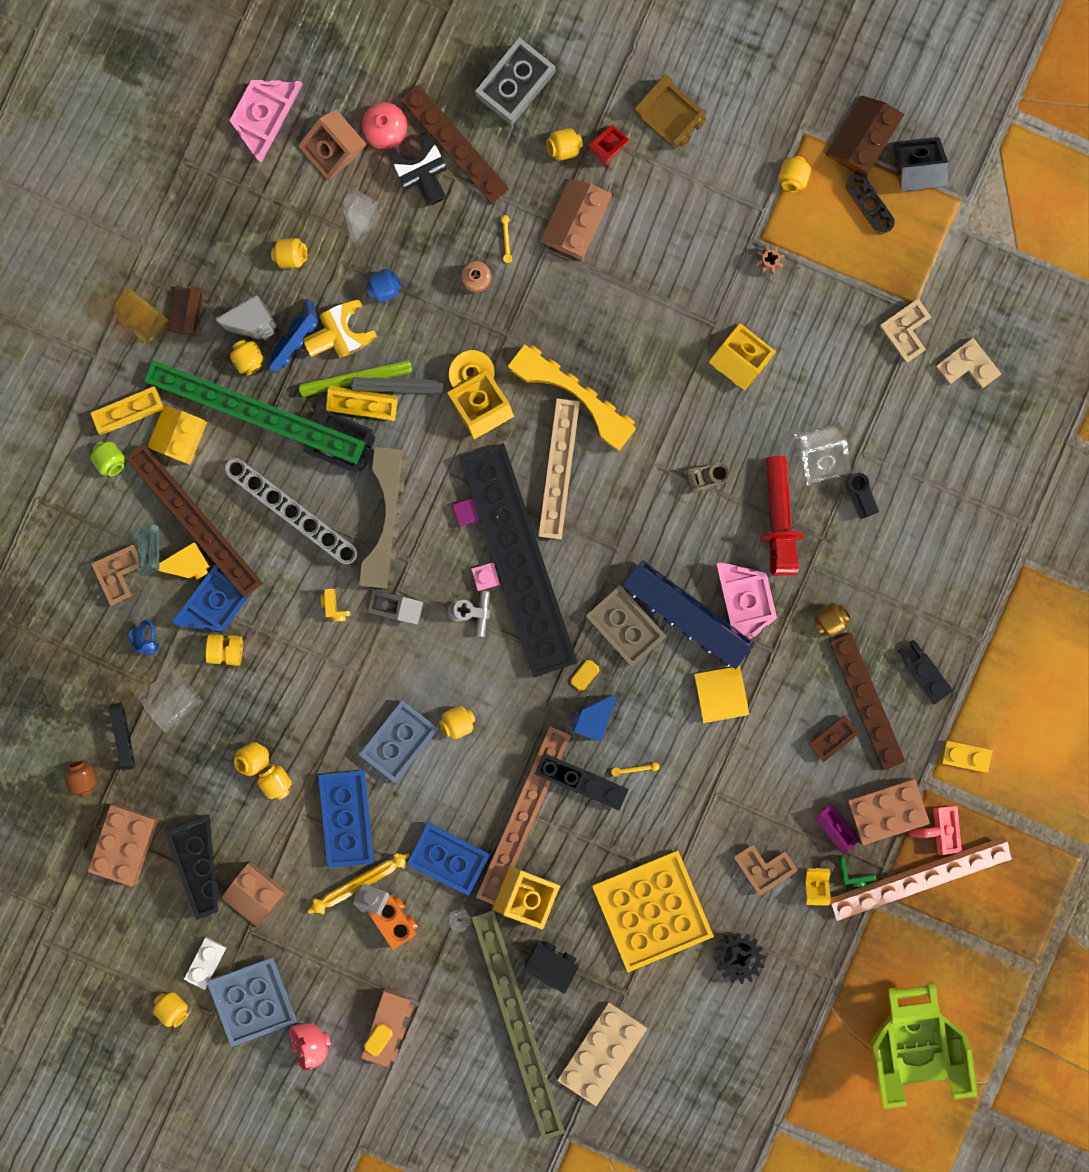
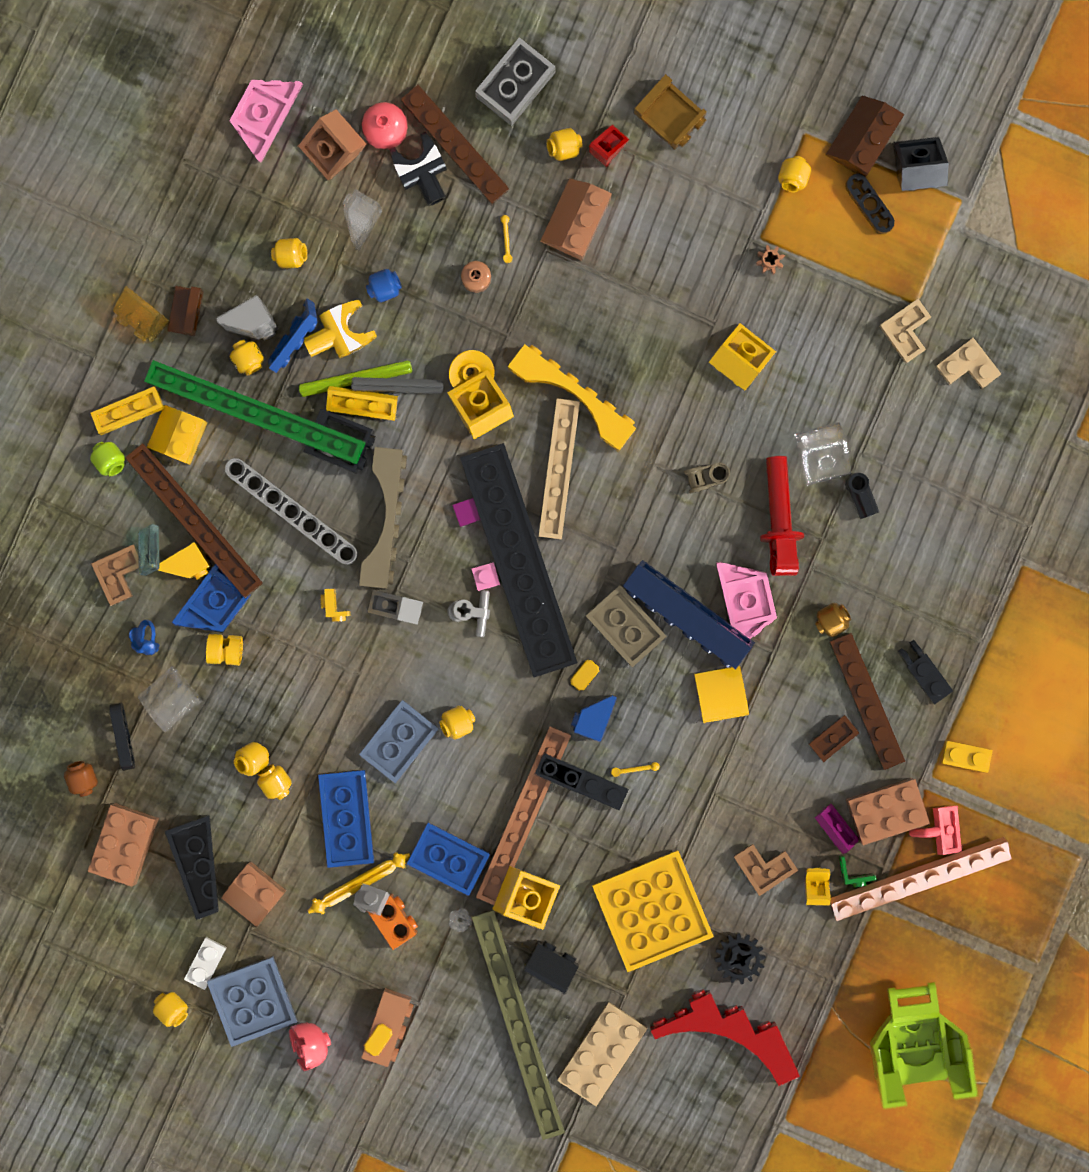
none -> red arch [650,989,800,1086]

